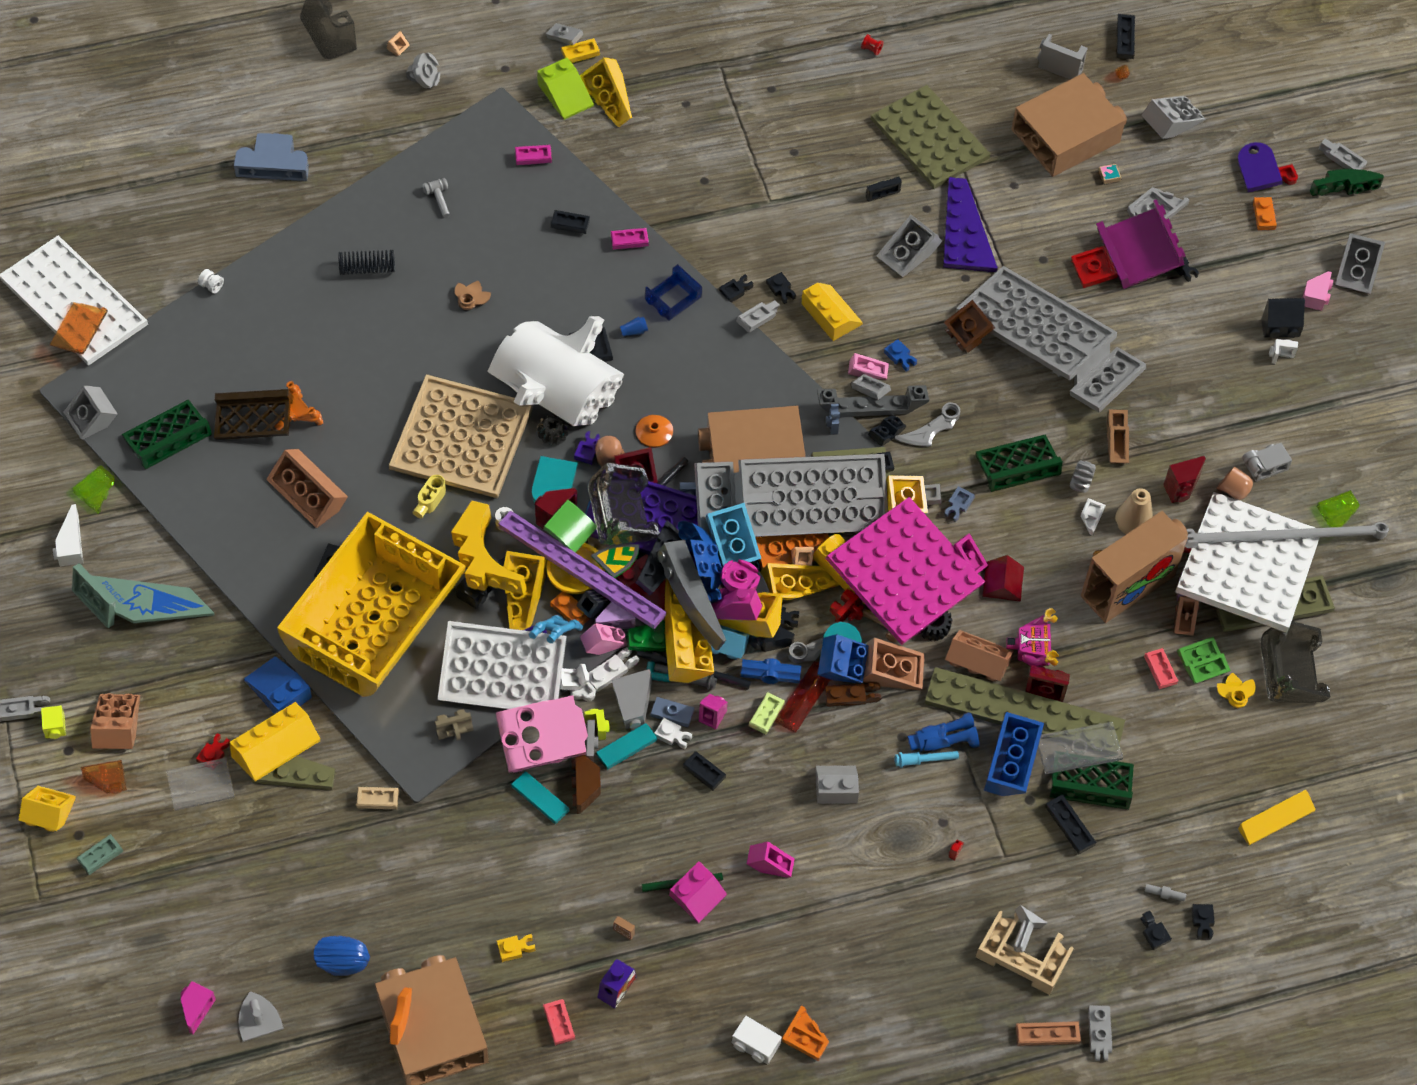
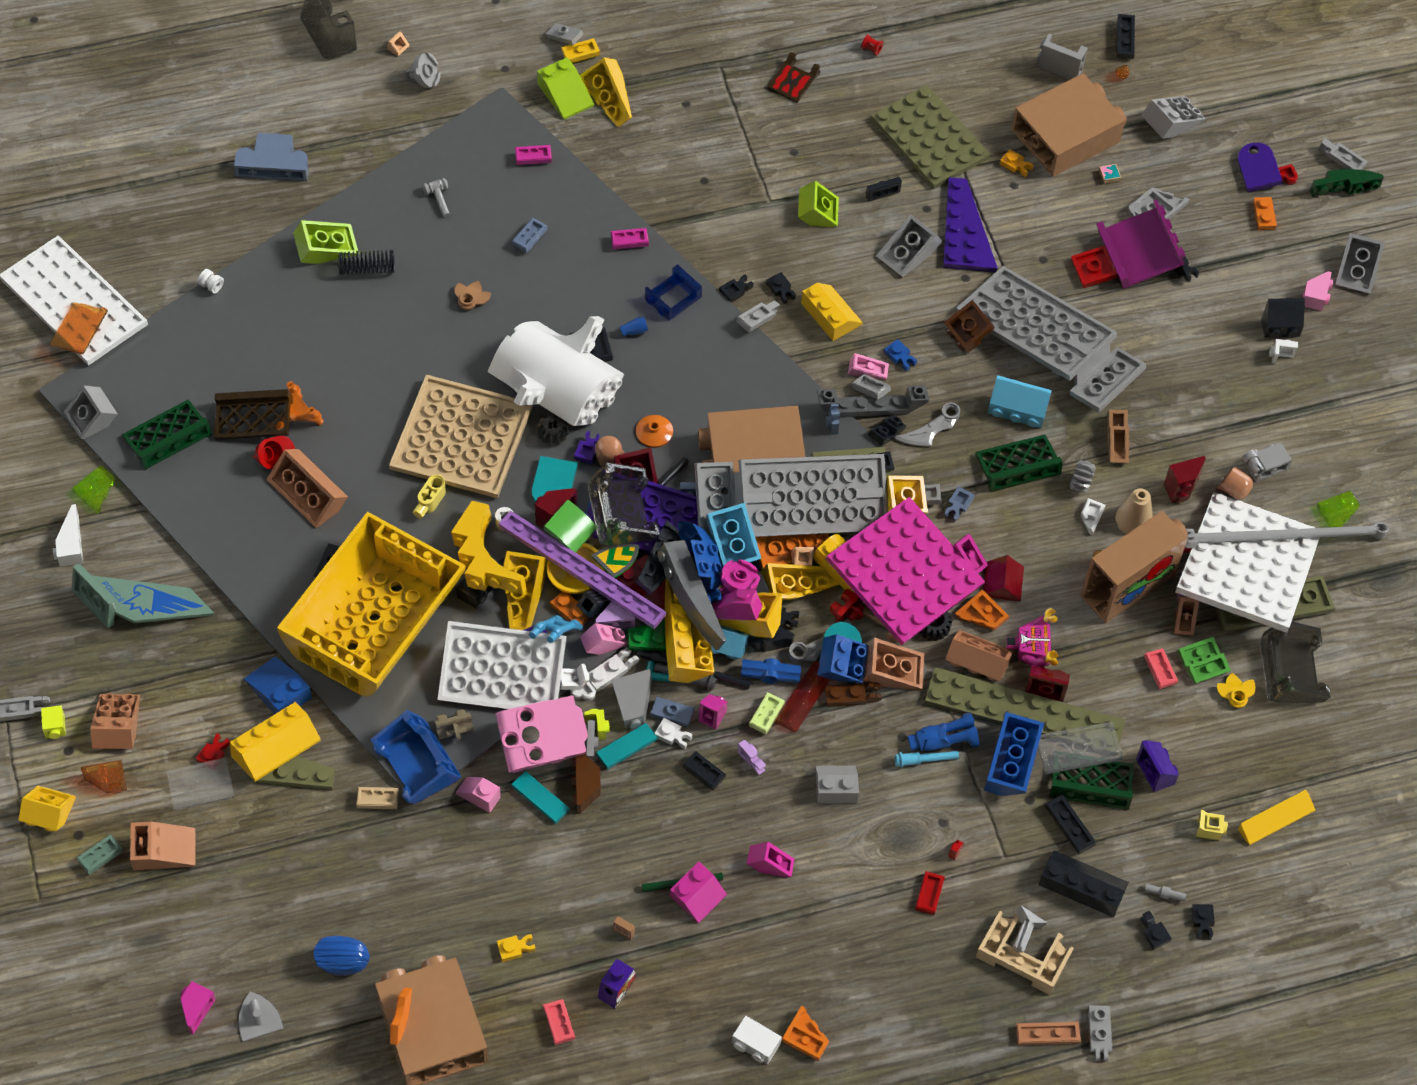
black plate [551,210,590,234] -> none
none -> nougat slope [130,822,196,871]
none -> red piece [252,436,295,469]
none -> lime slope [293,220,359,264]
none -> blue windscreen [370,710,461,804]
none -> bright pink slope [456,777,501,813]
none -> sand blue plate [512,218,548,254]
none -> lavender plate [738,739,766,775]
none -> dark brown flag [768,52,821,103]
none -> lime slope [798,180,839,227]
none -> red tile [915,871,945,915]
none -> orange wing [955,590,1009,631]
none -> medium azure slope [987,375,1052,428]
none -> light orange plate [1000,149,1034,177]
none -> black slope [1039,850,1129,917]
none -> dark purple slope [1136,740,1179,792]
none -> light yellow window [1196,809,1228,841]

